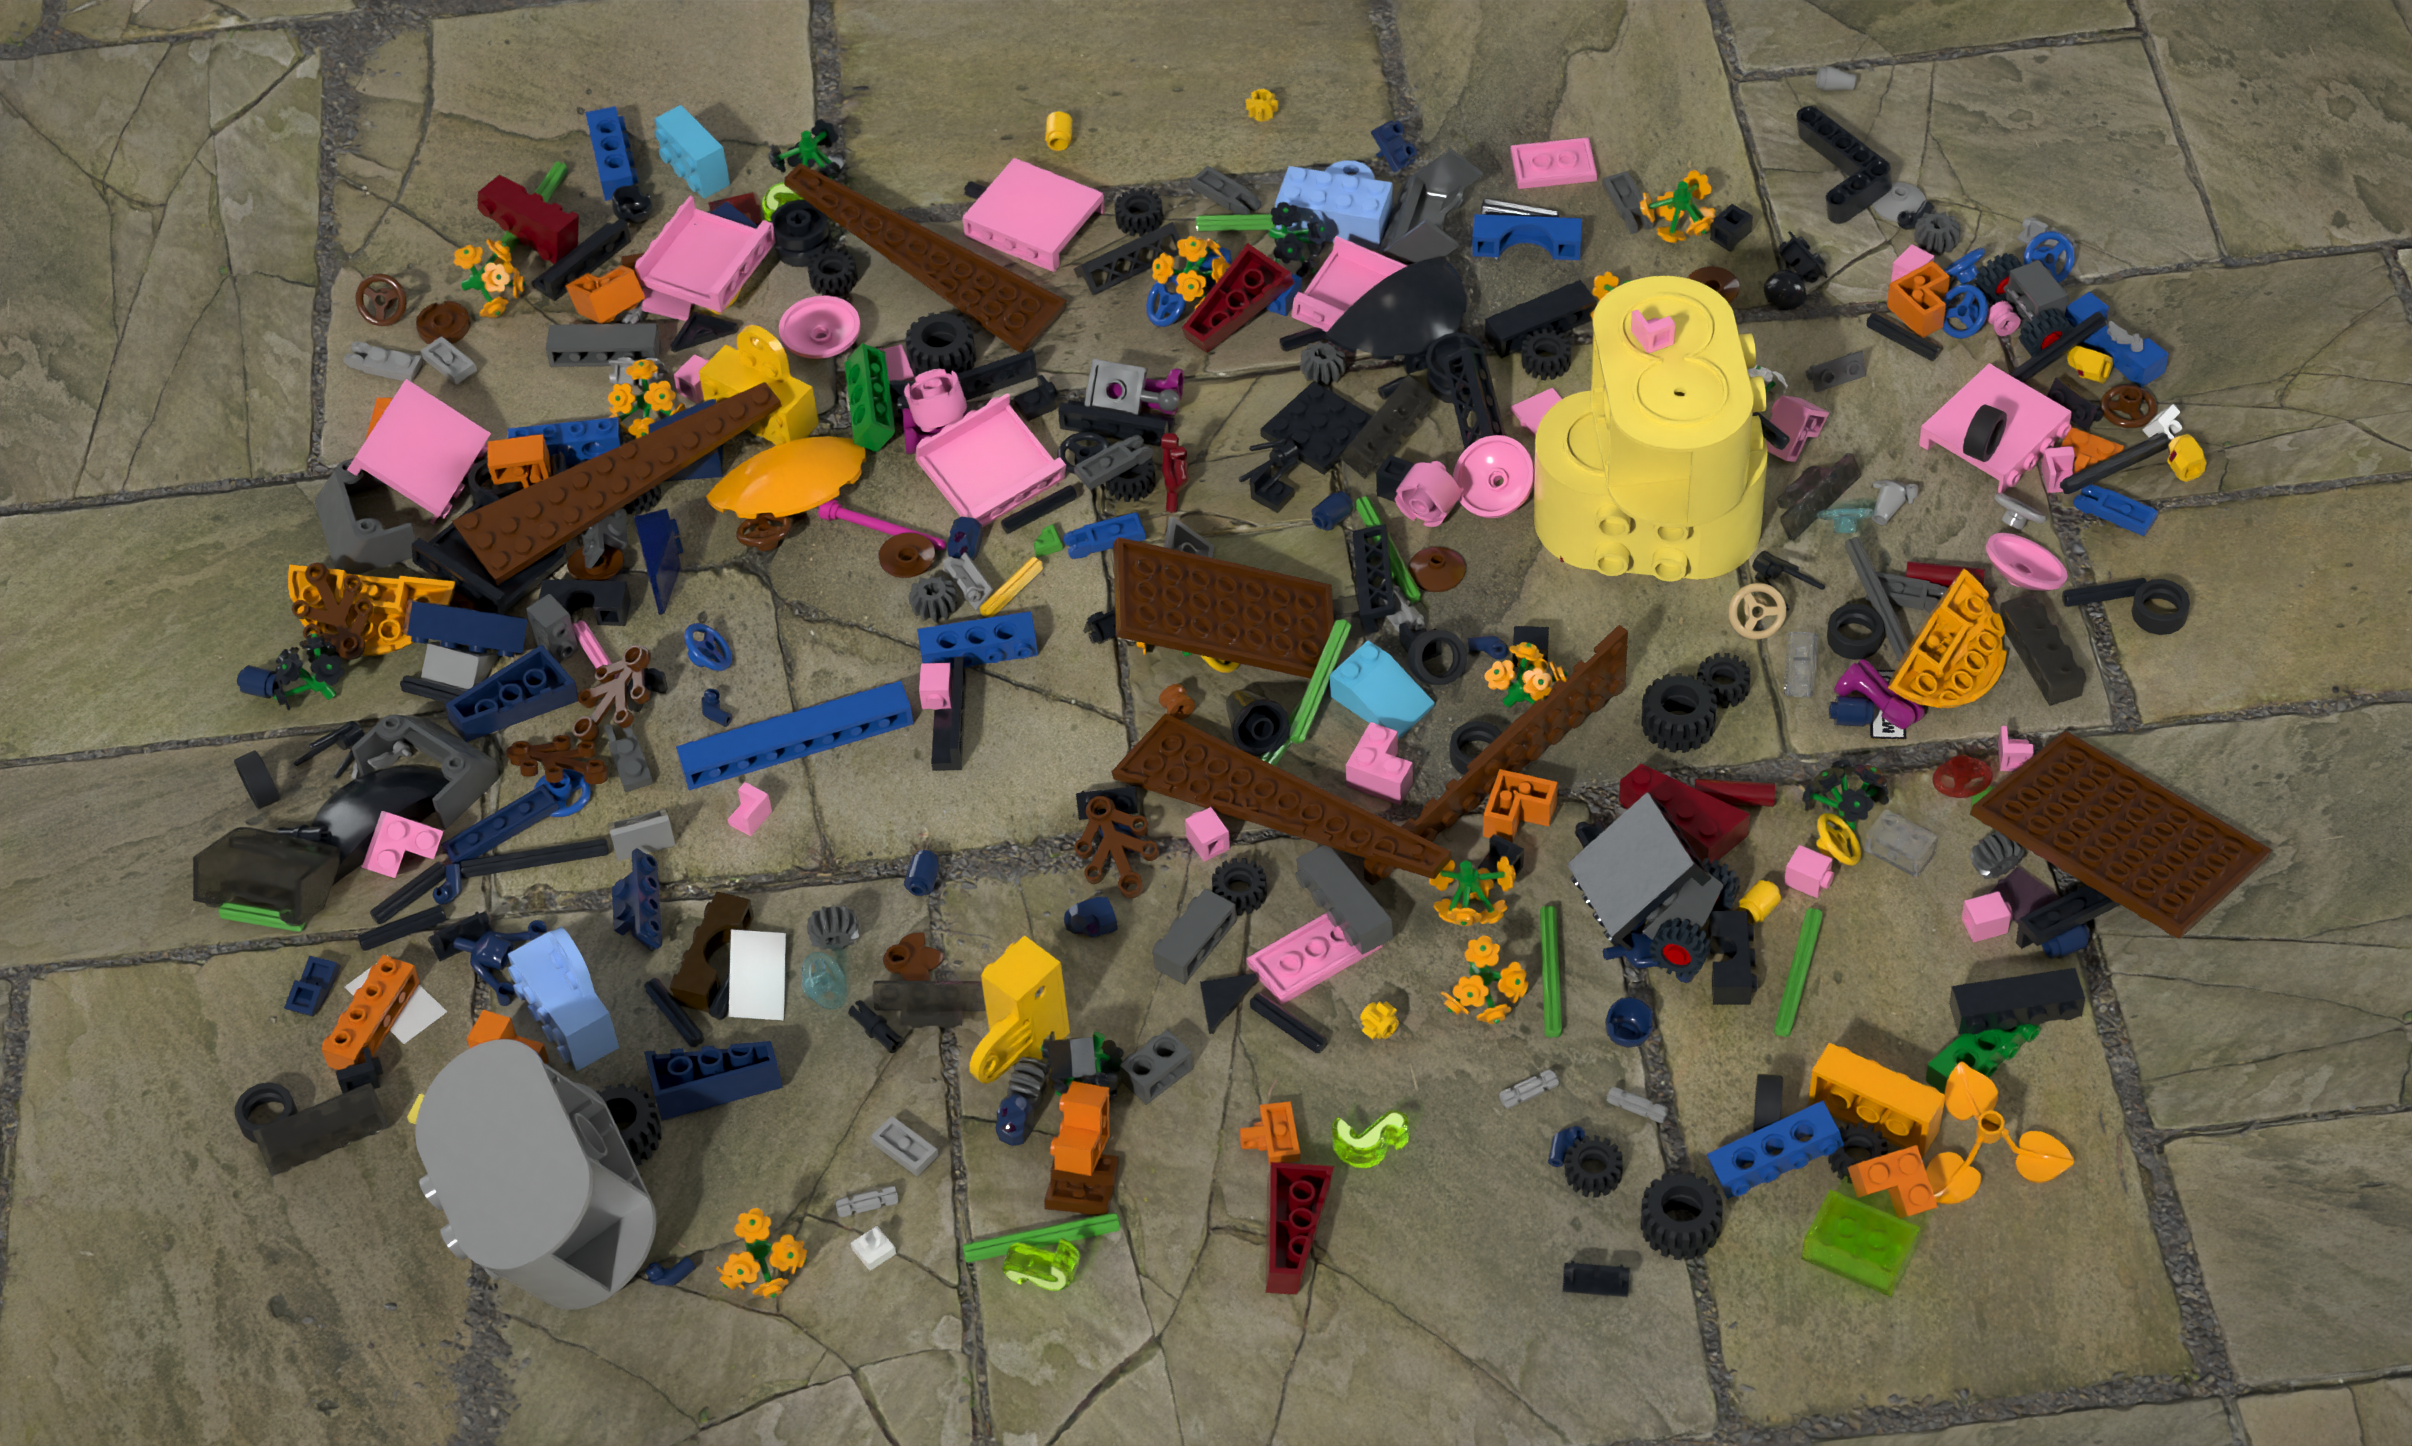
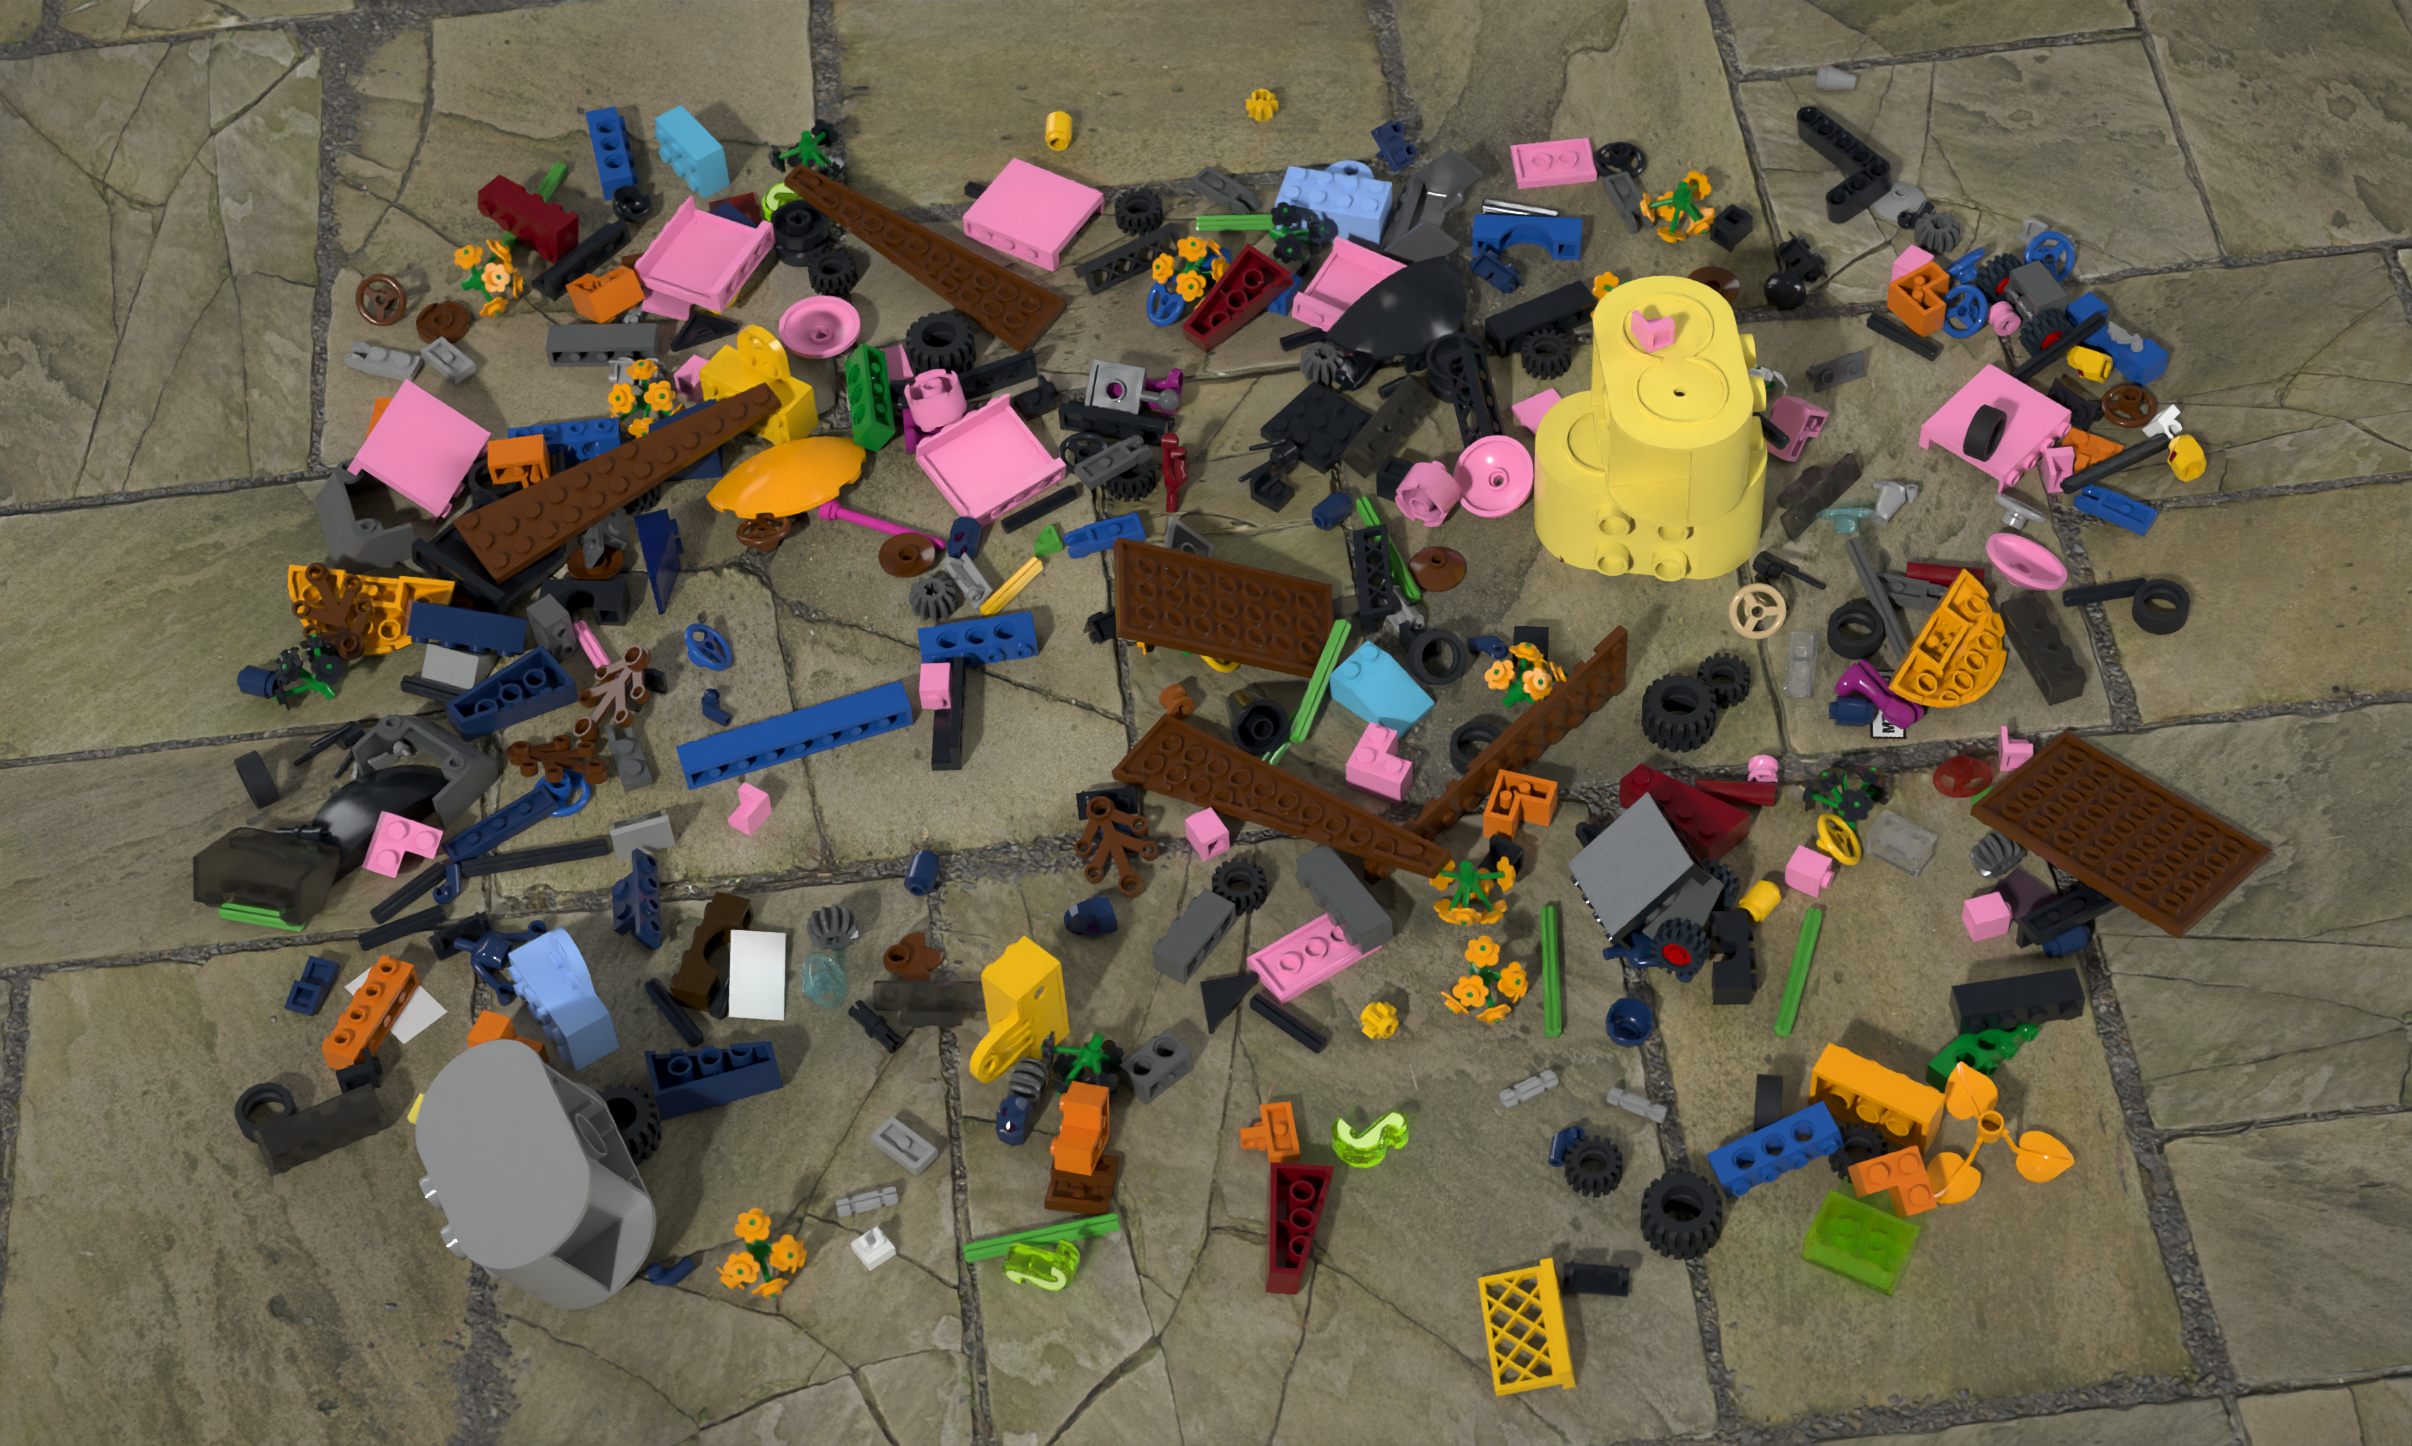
black panel [1049,1037,1096,1079] -> none
none -> black hinge [1334,350,1380,393]
none -> dark blue hinge [1469,247,1524,294]
none -> yellow fence [1478,1258,1576,1397]
none -> black piece [1593,142,1646,179]
none -> bright pink wheel [1748,755,1778,788]

